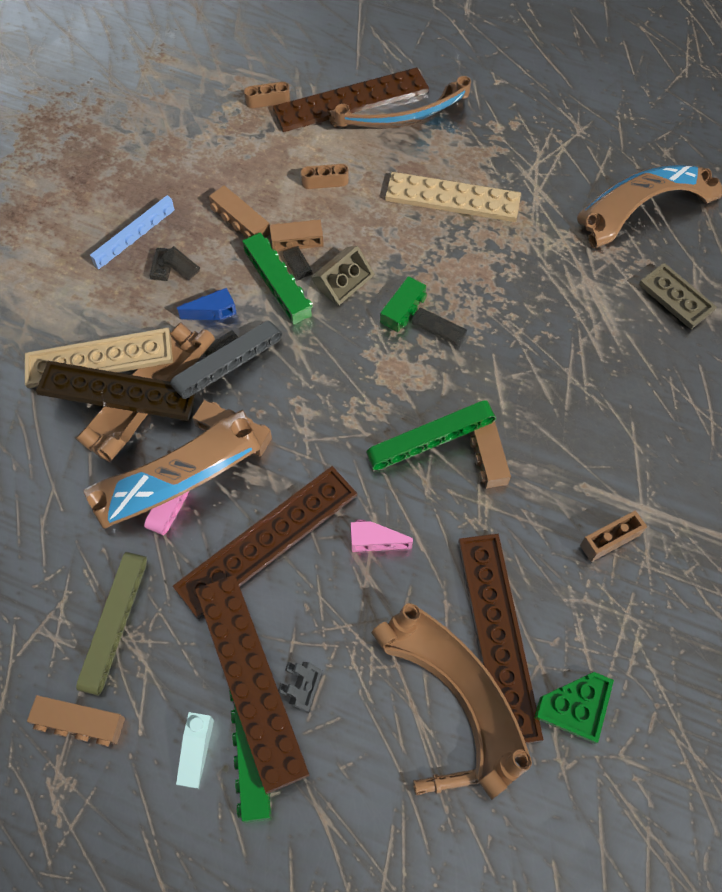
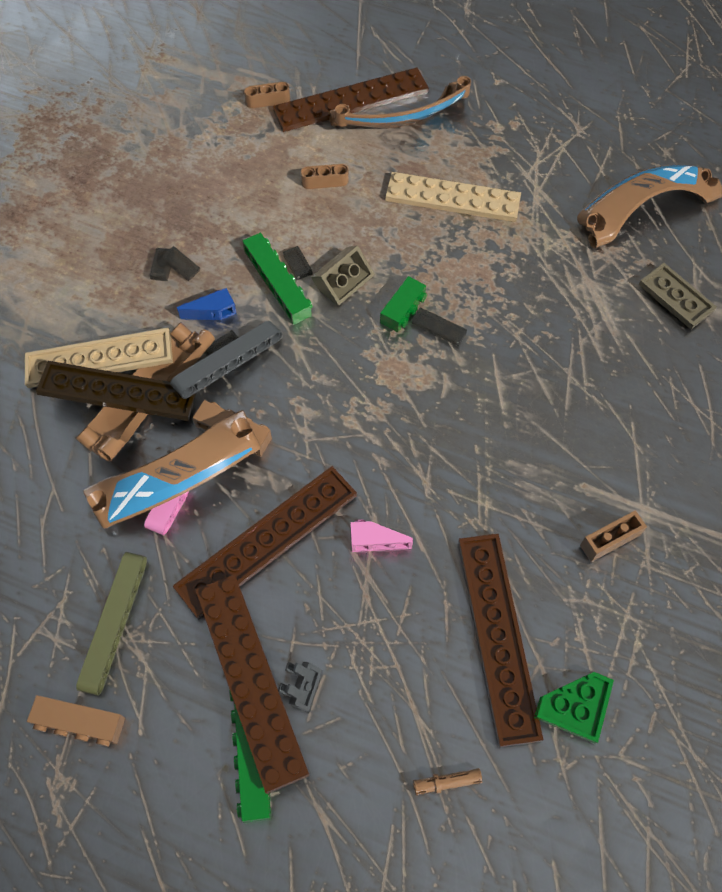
light blue plate [90,195,175,269] -> none
light aqua slope [176,712,214,789] -> none
medium nougat brick [209,185,270,239] -> none
medium nougat brick [270,219,324,251] -> none
green beam [366,400,496,470] -> none
medium nougat panel [371,603,532,800] -> none
medium nougat brick [470,421,511,489] -> none

